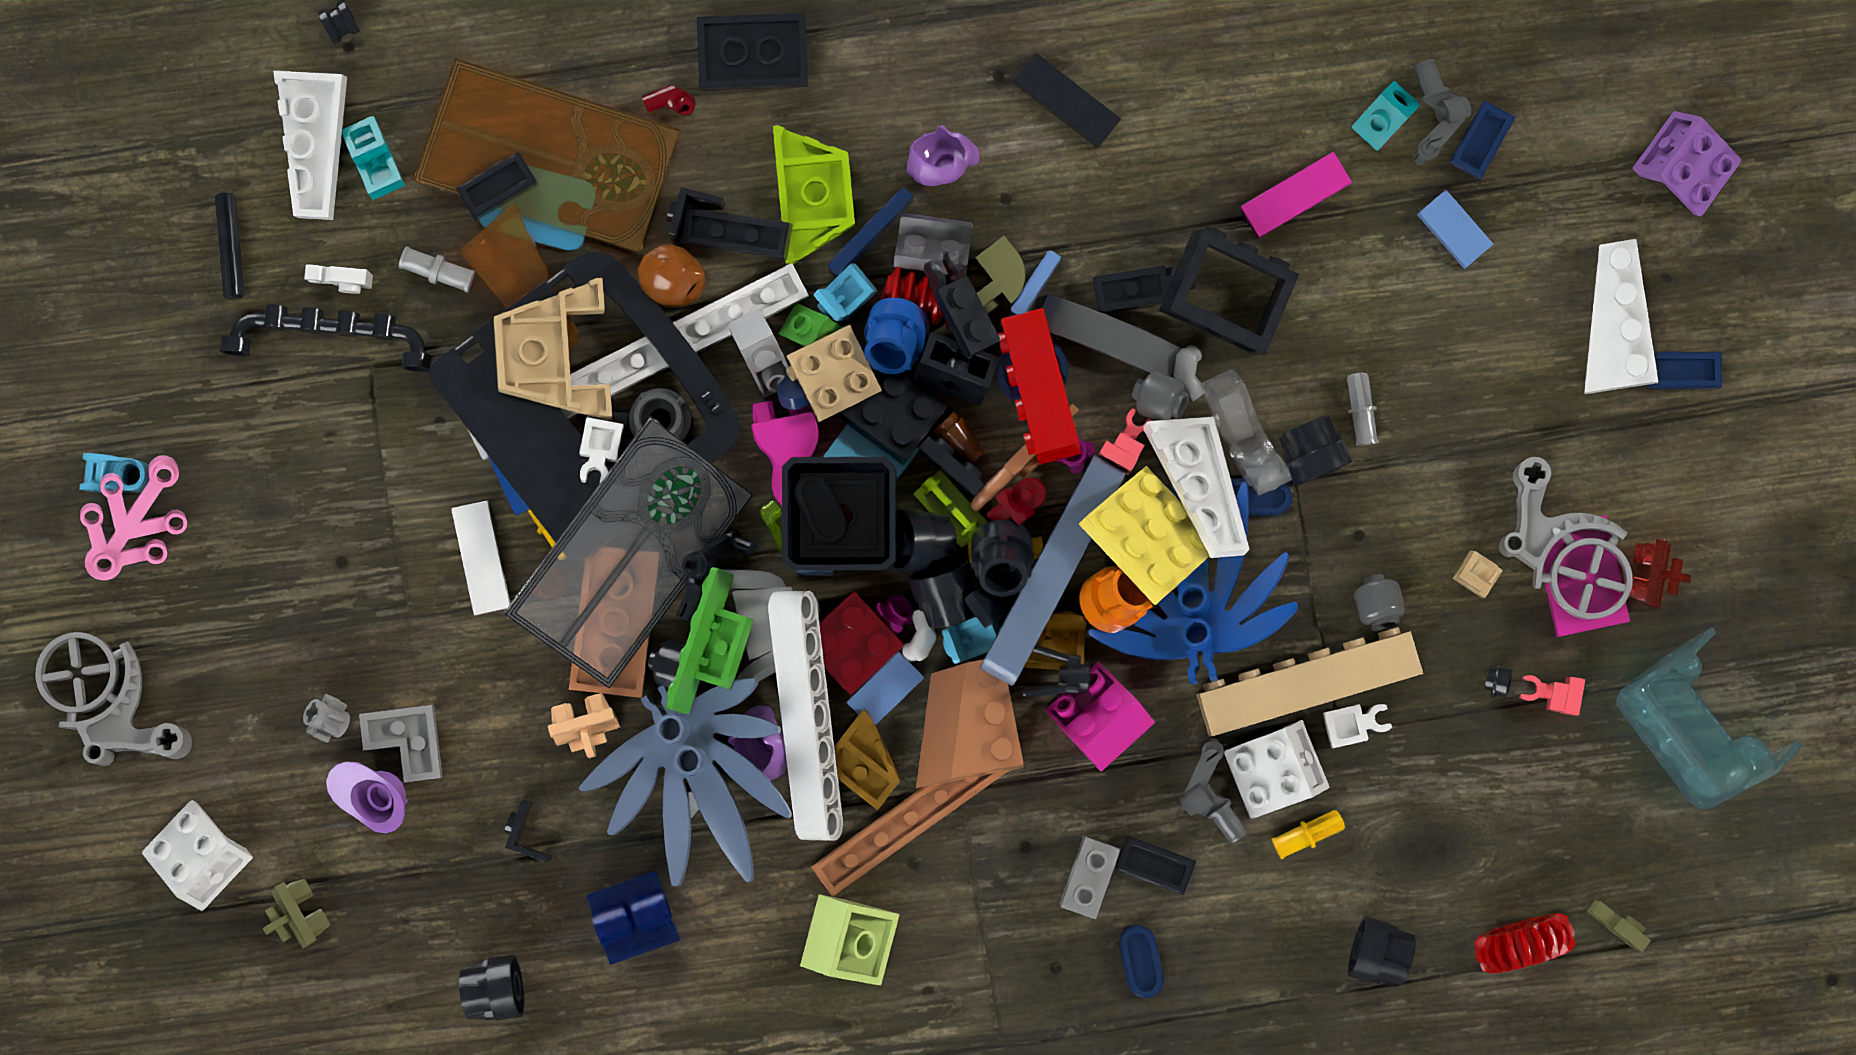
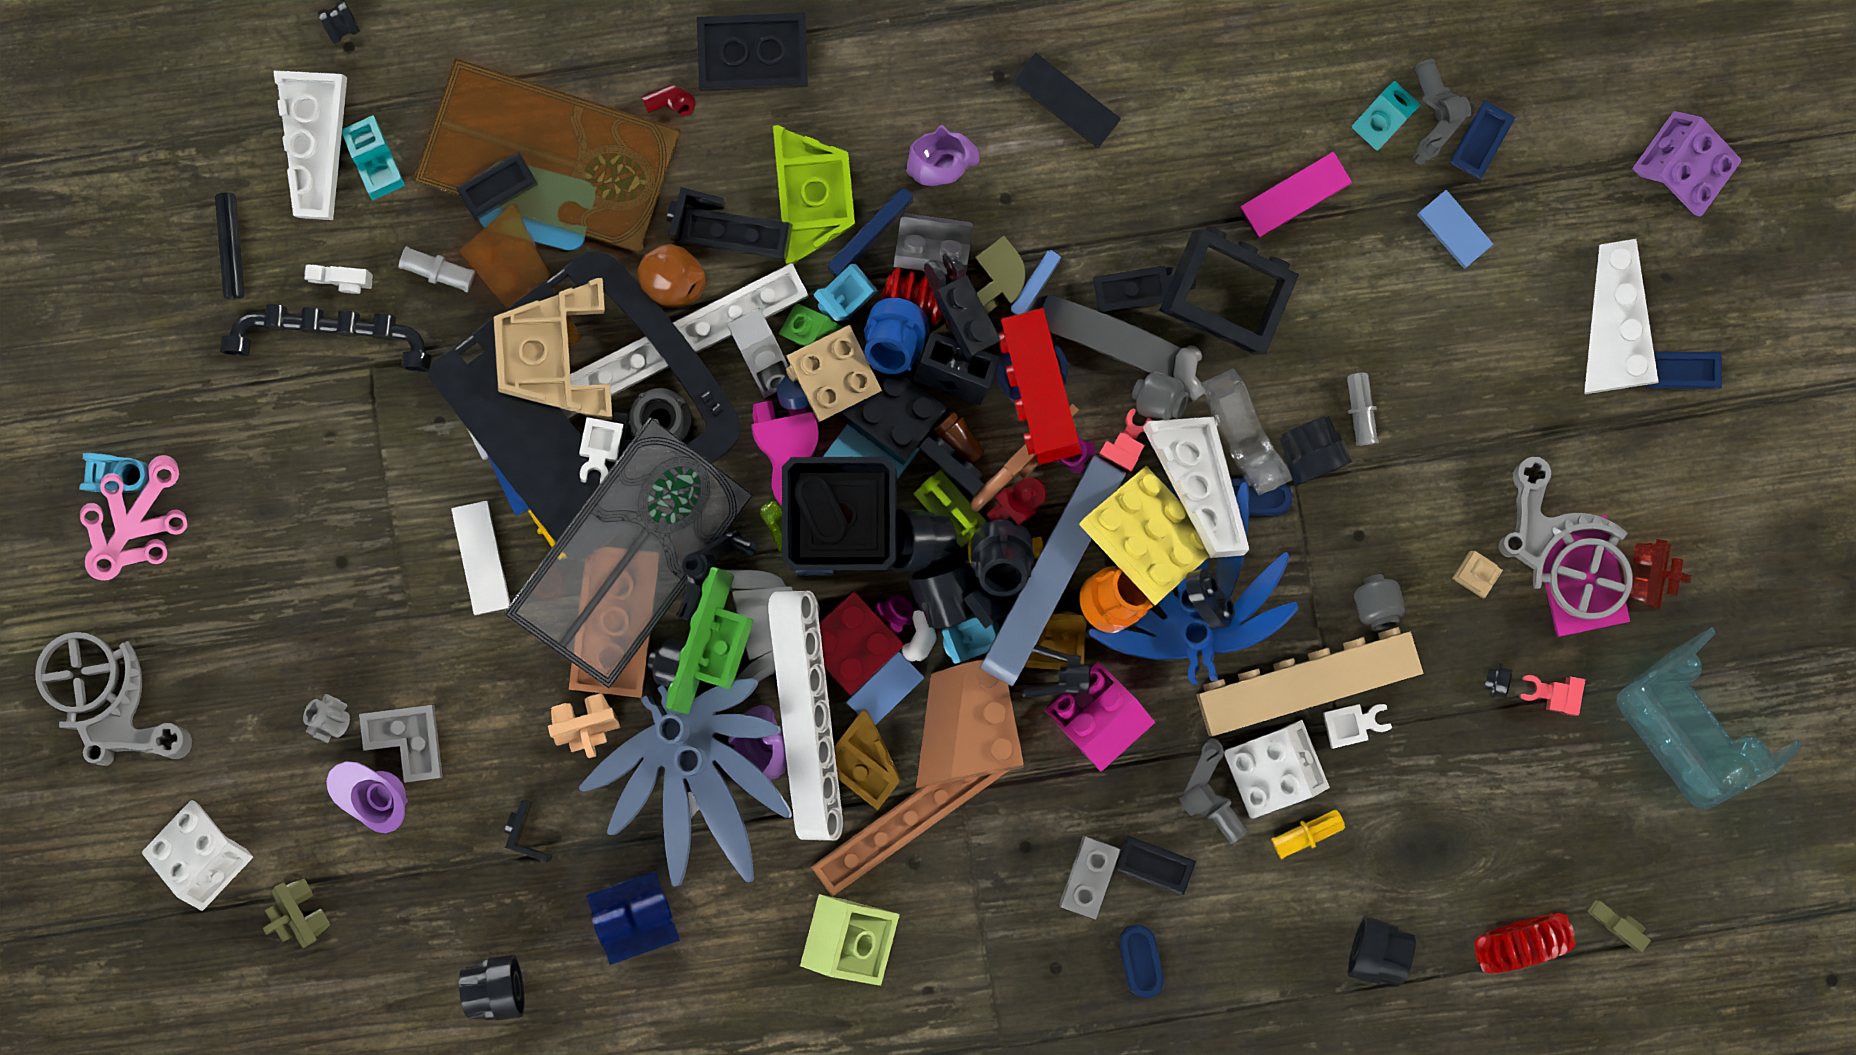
none -> black plate [1186,569,1235,631]

